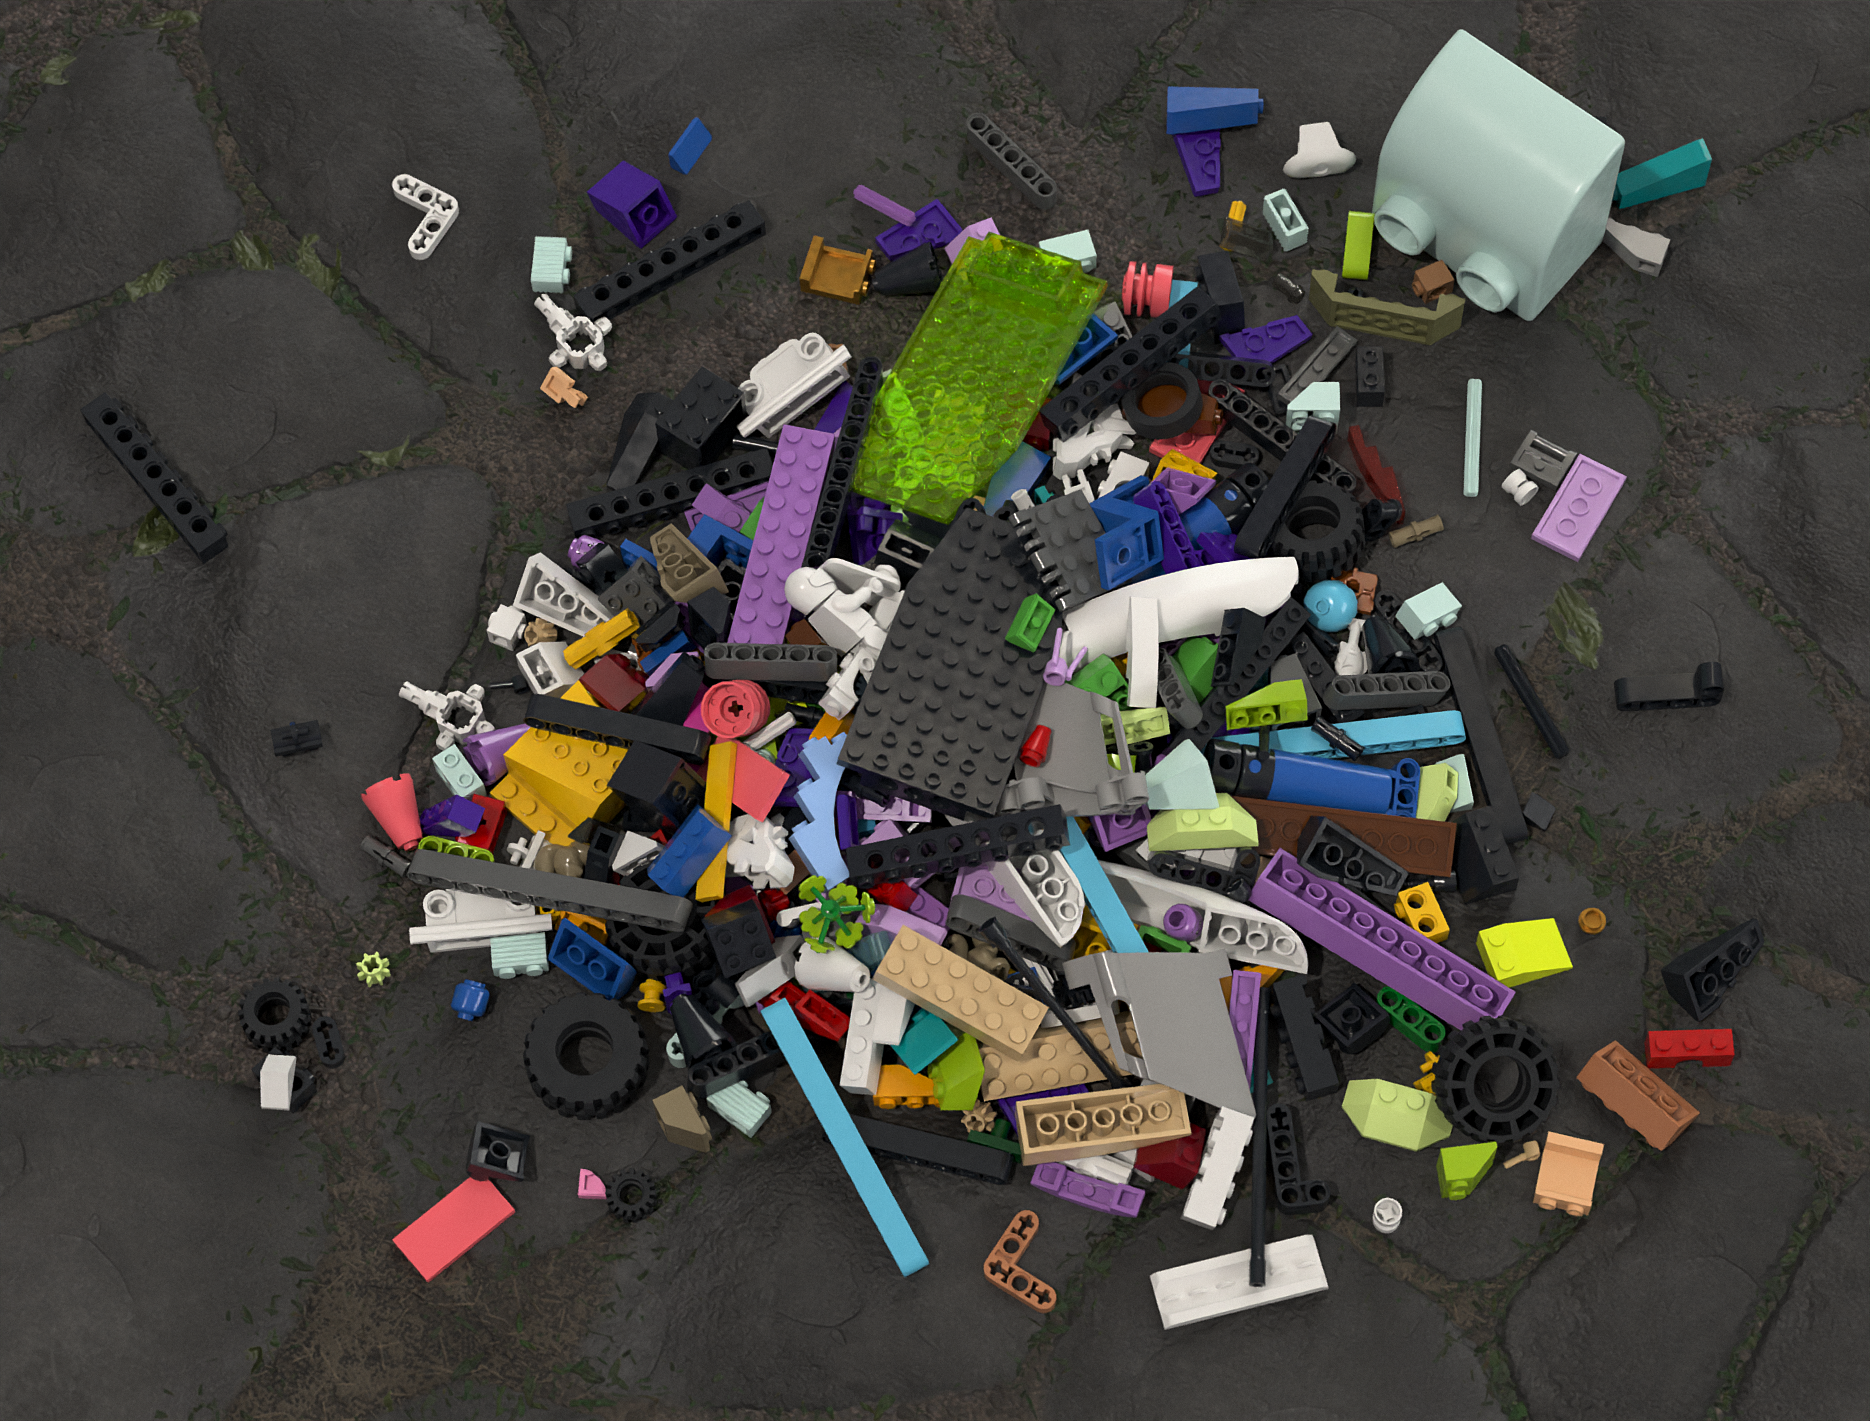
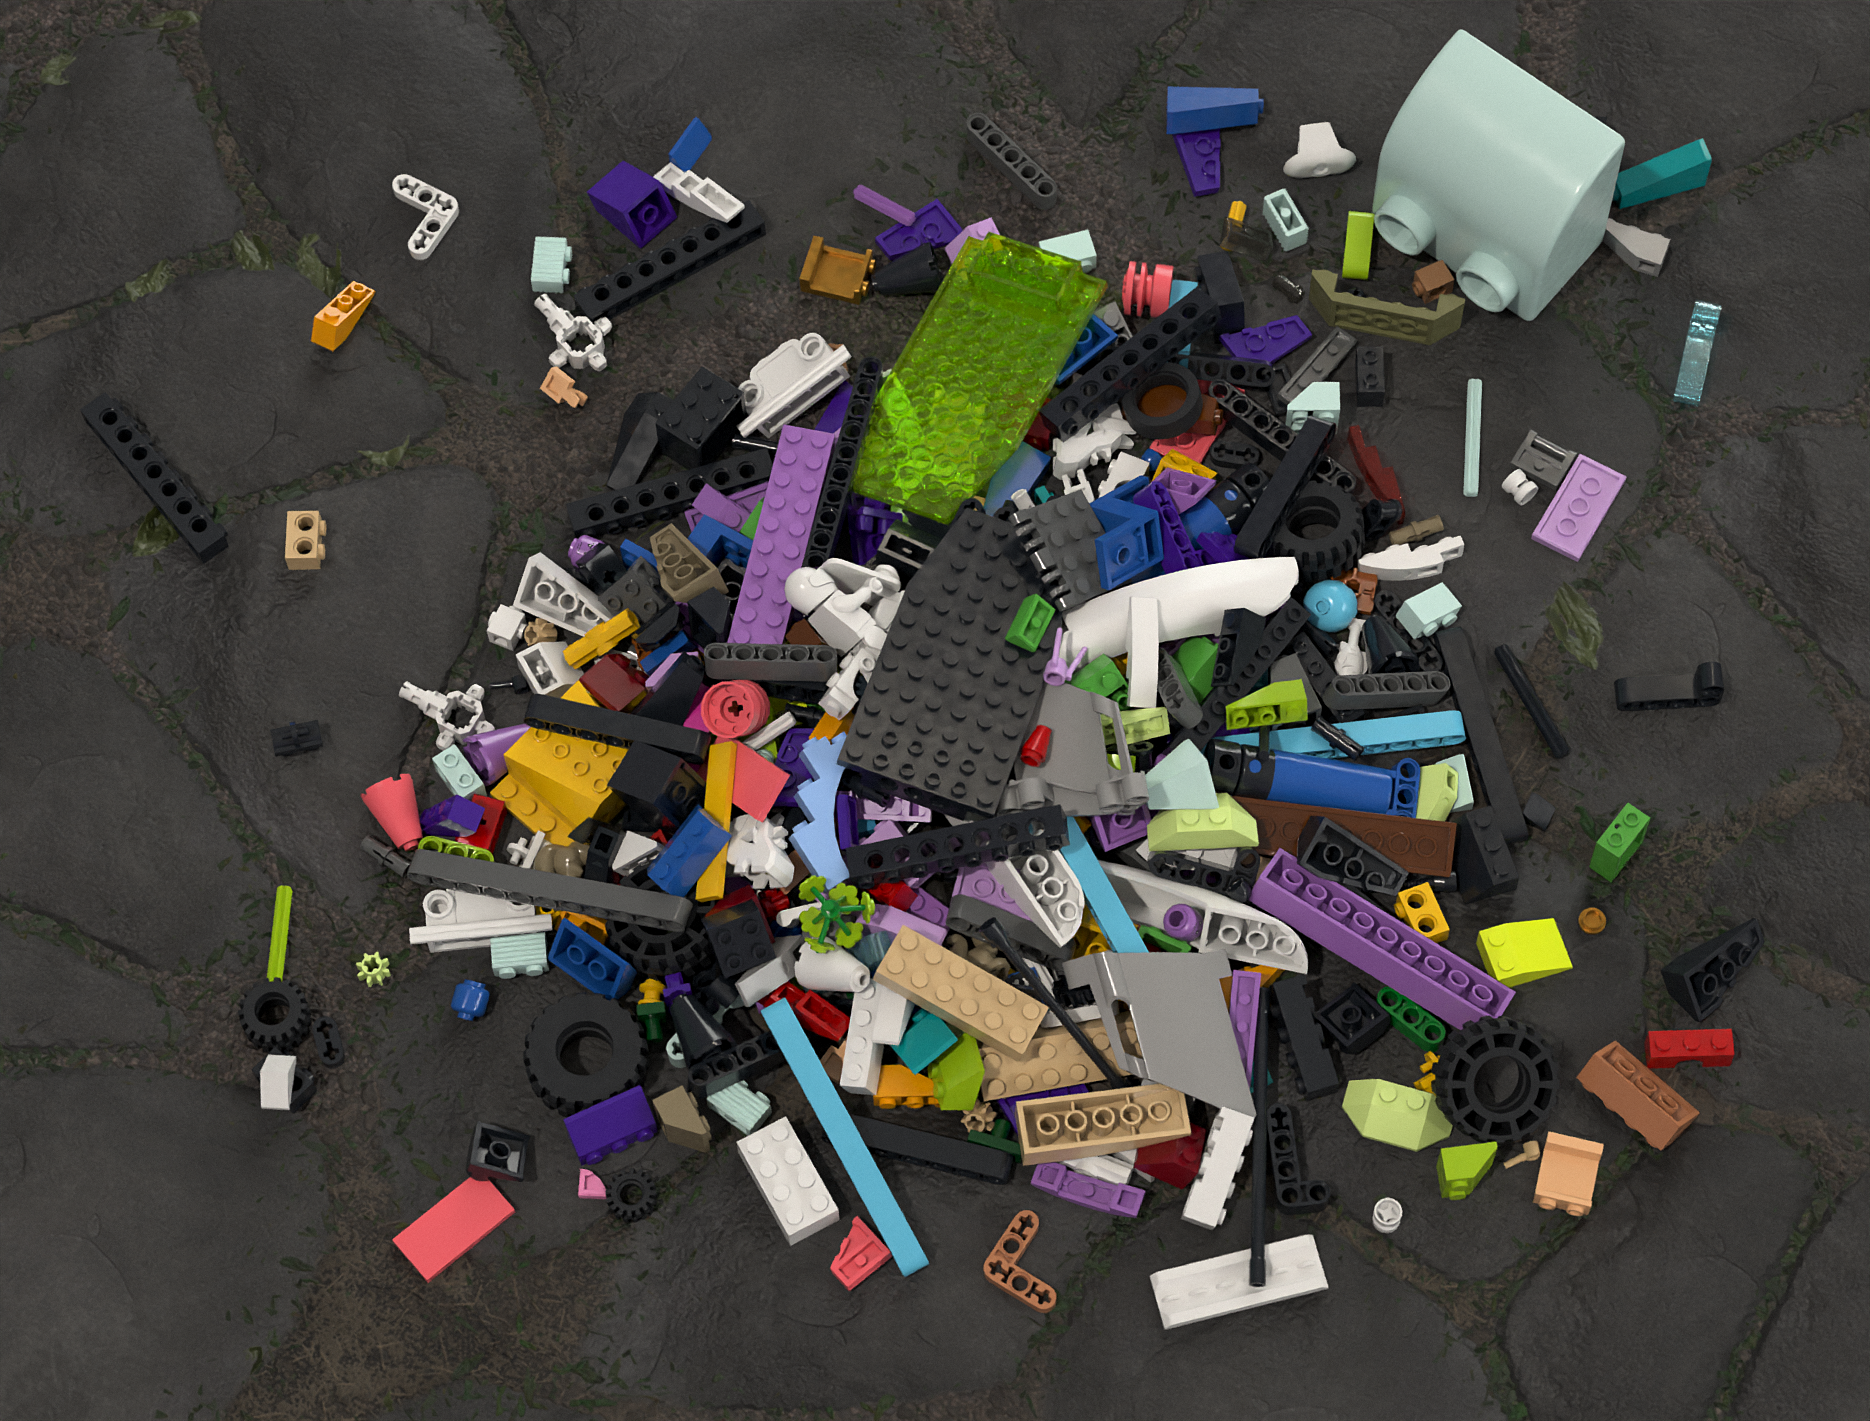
none -> lime axle [267,886,292,982]
none -> tan brick [285,511,326,570]
none -> light orange slope [311,281,375,351]
none -> dark purple slope [563,1085,658,1166]
none -> dark green tile [636,1001,667,1043]
none -> white slope [653,162,745,223]
none -> white brick [737,1116,840,1246]
none -> light nougat plate [820,1037,847,1084]
none -> coral wing [830,1216,892,1291]
none -> blue hinge [1141,449,1162,471]
none -> white slope [1357,536,1464,581]
none -> bright green window [1589,803,1650,883]
none -> clear light blue beam [1673,299,1722,406]

